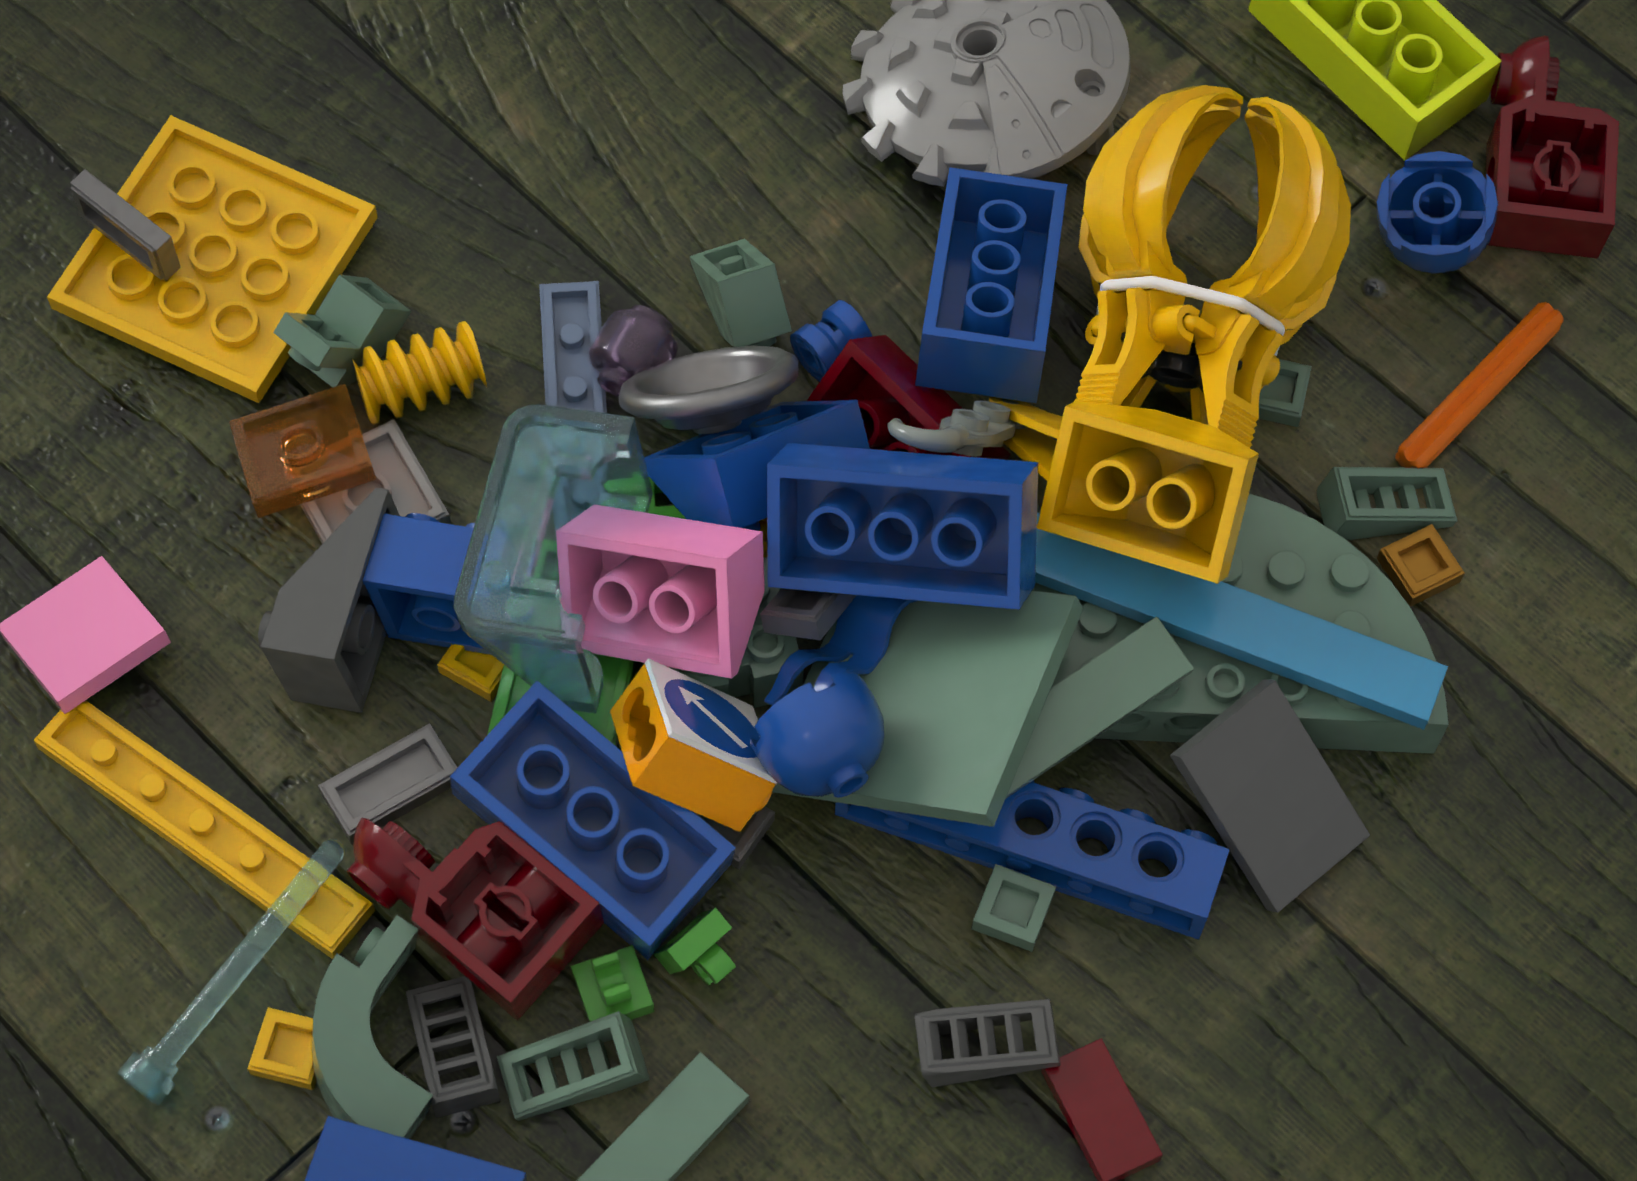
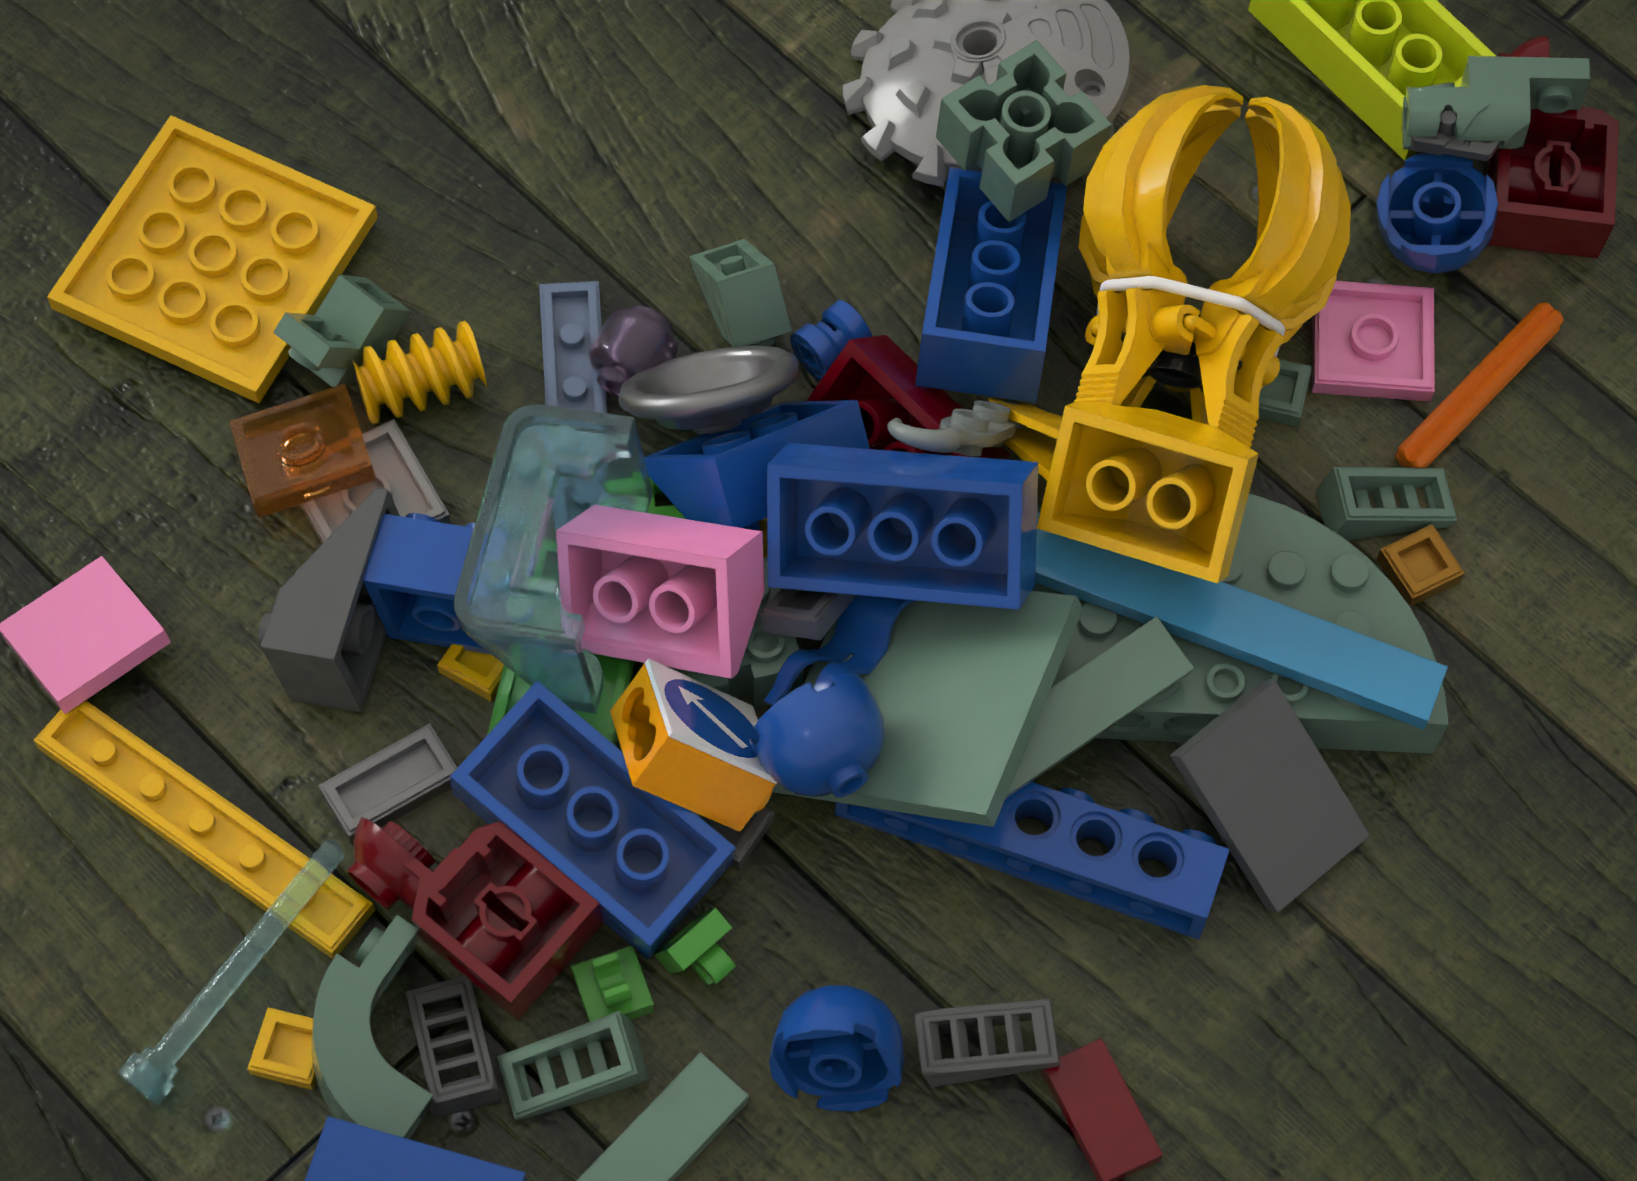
flat silver tile [70,169,181,281] -> none
sand green plate [972,864,1056,952] -> none
none -> blue cylinder [769,985,904,1111]
none -> sand green brick [936,40,1112,222]
none -> bright pink tile [1311,281,1435,402]
none -> sand green plate [1402,56,1590,161]

